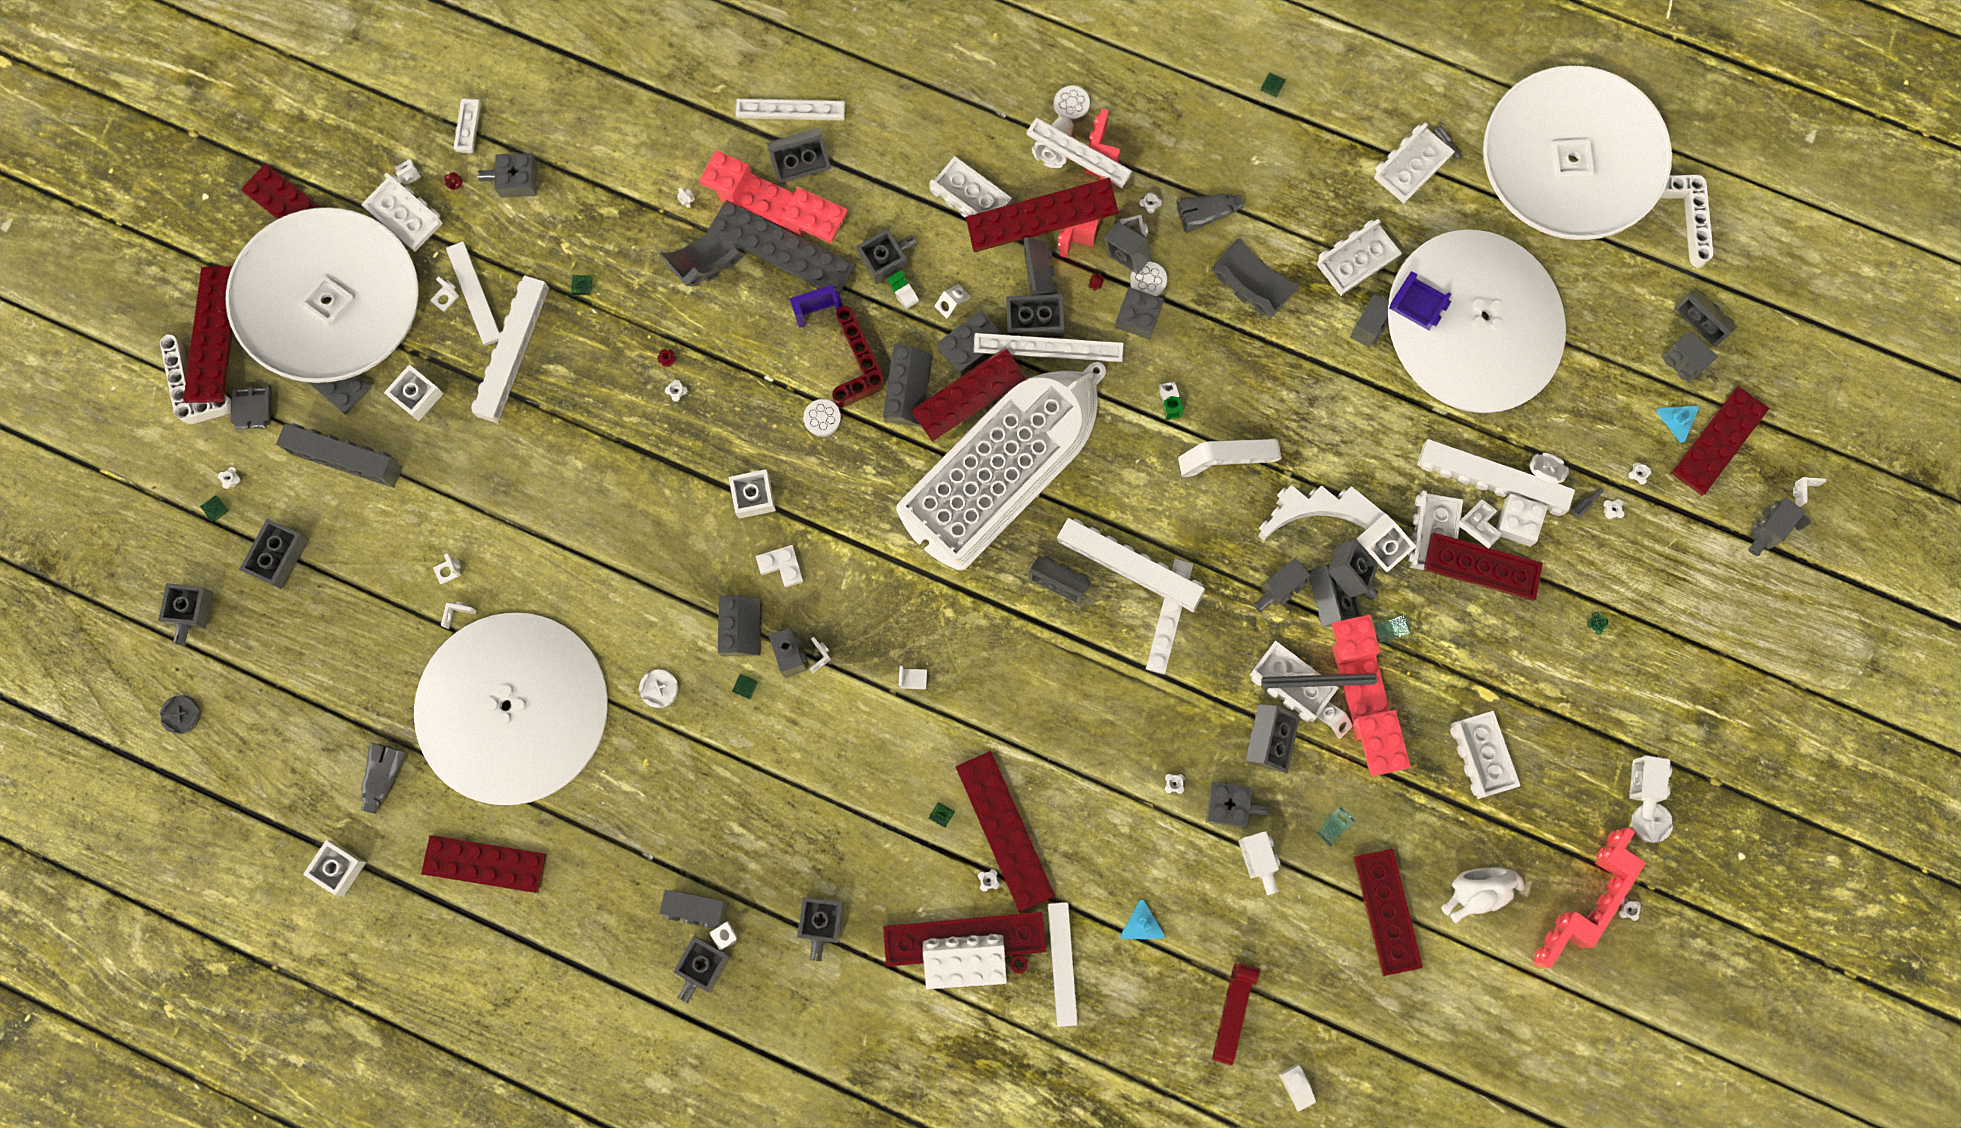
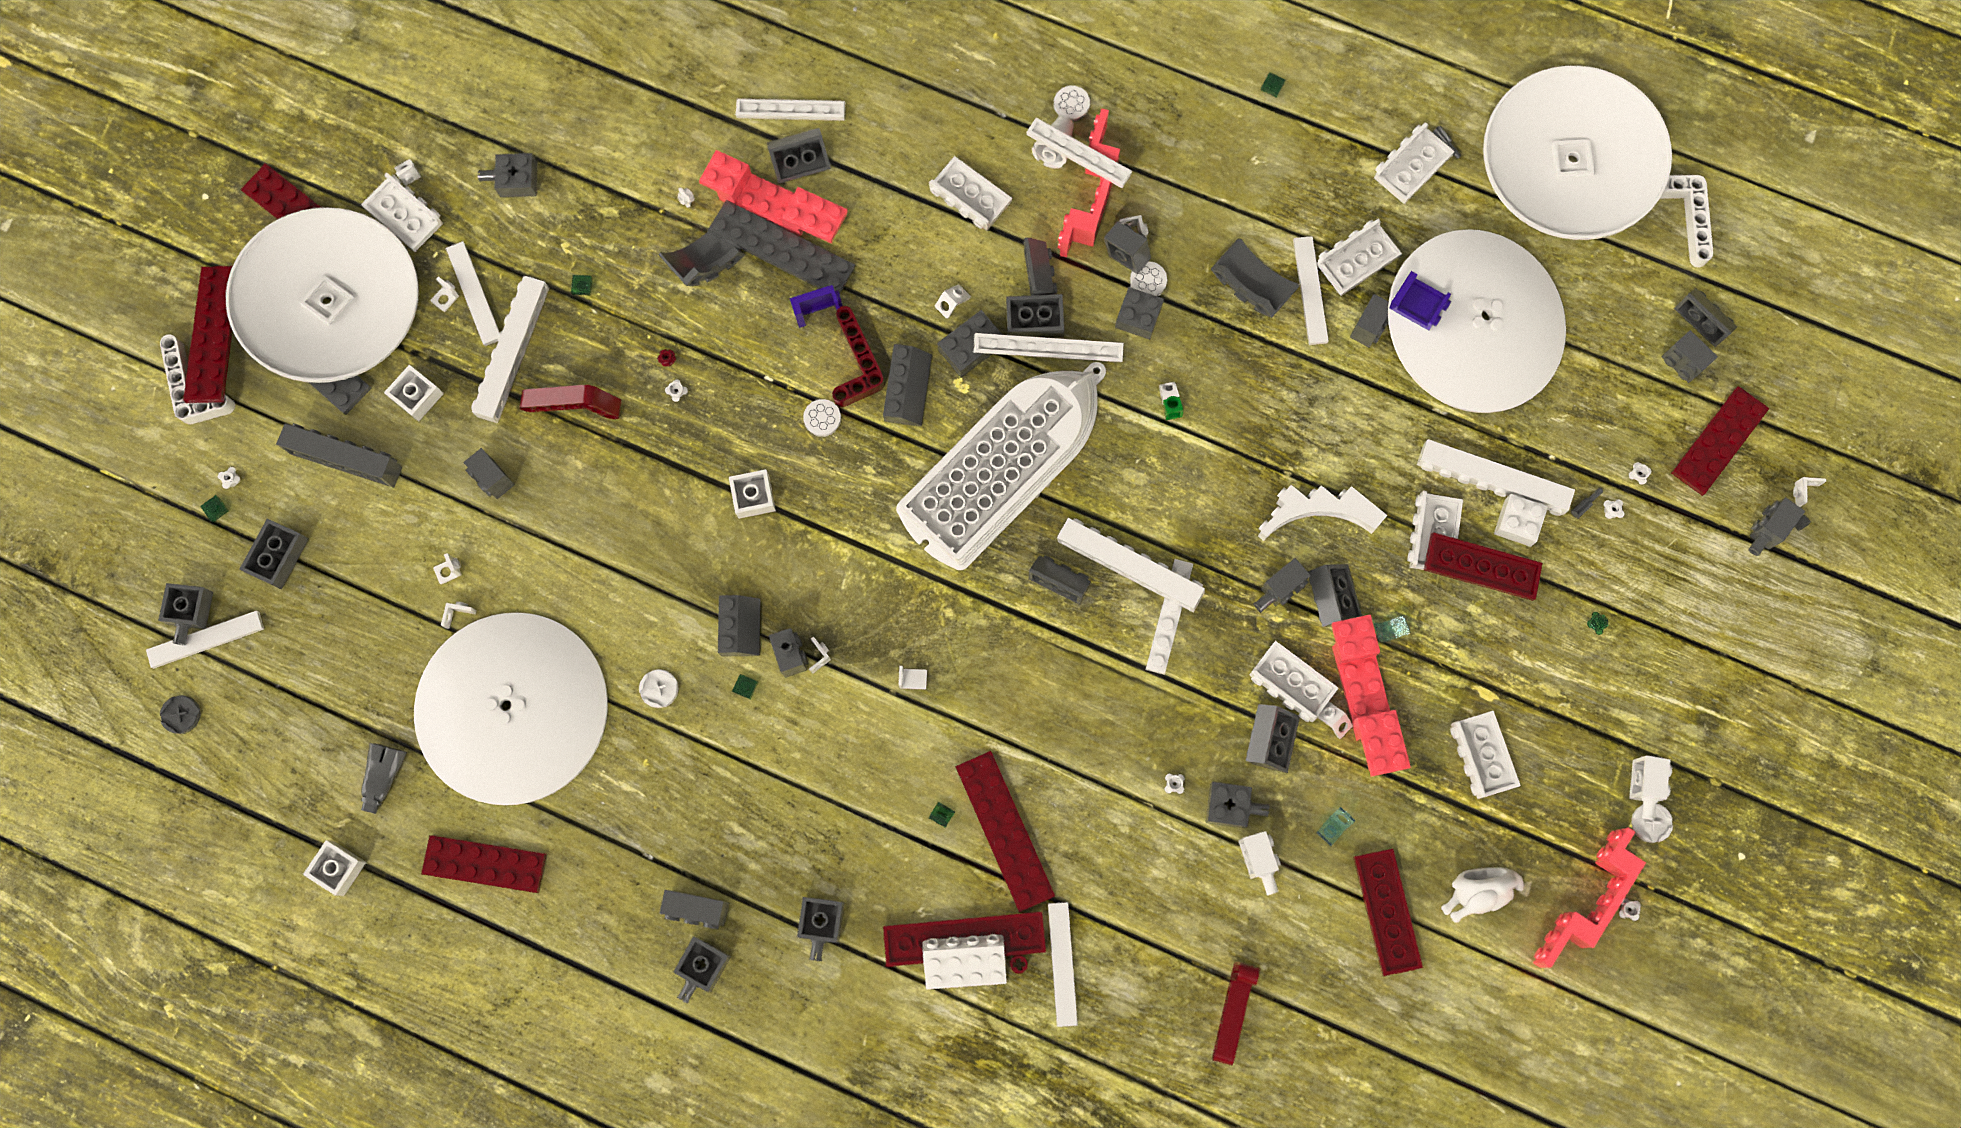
dark grey plate [231,385,272,430] -> none
dark red plate [444,172,463,190] -> none
white plate [453,99,481,153] -> none
white bracket [710,921,738,951] -> none
white plate [756,545,803,588] -> none
dark grey brick [856,229,917,284] -> none
leg [887,270,919,309] -> none
dark red plate [911,347,1027,442] -> none
dark red plate [966,178,1119,253] -> none
white plate [978,870,999,891] -> none
dark red plate [1089,273,1104,291] -> none
medium azure piece [1120,900,1165,939] -> none
white plate [1140,192,1162,214] -> none
dark grey piece [1176,194,1244,233] -> none
white beam [1178,439,1282,477] -> none
dark grey axle [1261,673,1377,689] -> none
white slope [1278,1064,1316,1111] -> none
dark grey brick [1328,539,1379,600] -> none
white brick [1357,513,1416,572] -> none
white plate [1458,500,1502,548] -> none
white tile [1530,453,1569,484] -> none
medium azure piece [1656,406,1699,443] -> none
none -> white tile [146,611,264,669]
none -> dark grey brick [463,448,515,499]
none -> dark red beam [519,385,622,419]
none -> white tile [1293,236,1328,345]

